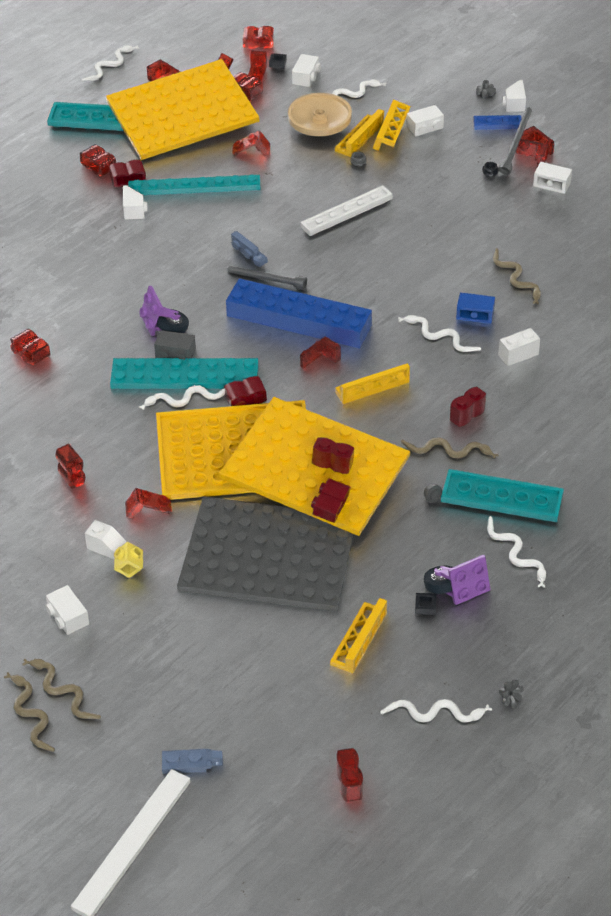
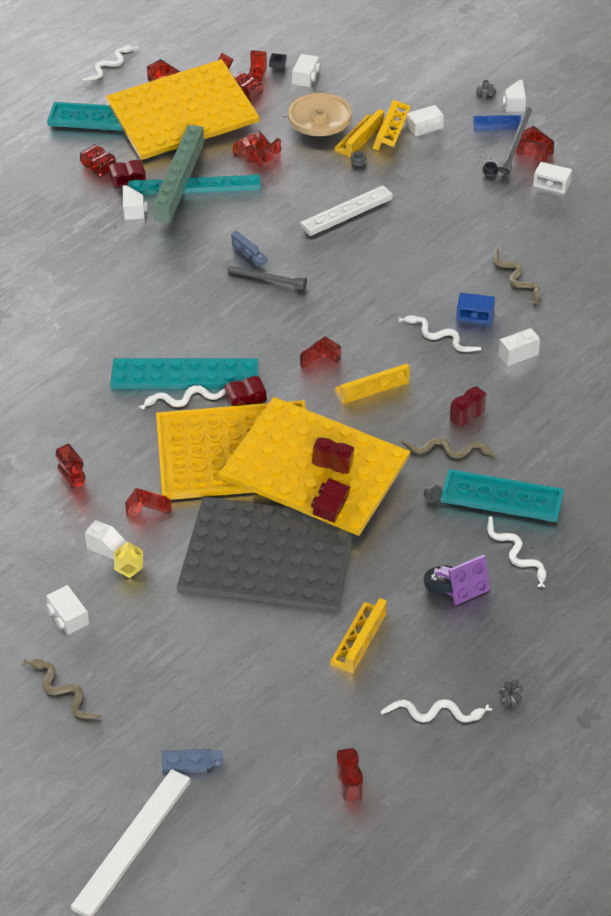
dark tan animal [4,672,55,752] -> none
clear red brick [10,328,51,365] -> none
medium lavender plate [139,286,189,336] -> none
dark grey brick [154,330,196,360] -> none
blue brick [226,278,372,349] -> none
clear red brick [242,26,274,49] -> none
white animal [332,79,387,98] -> none
black plate [415,593,436,615] -> none
none -> sand green brick [152,125,205,224]
none -> clear red bracket [246,138,282,168]

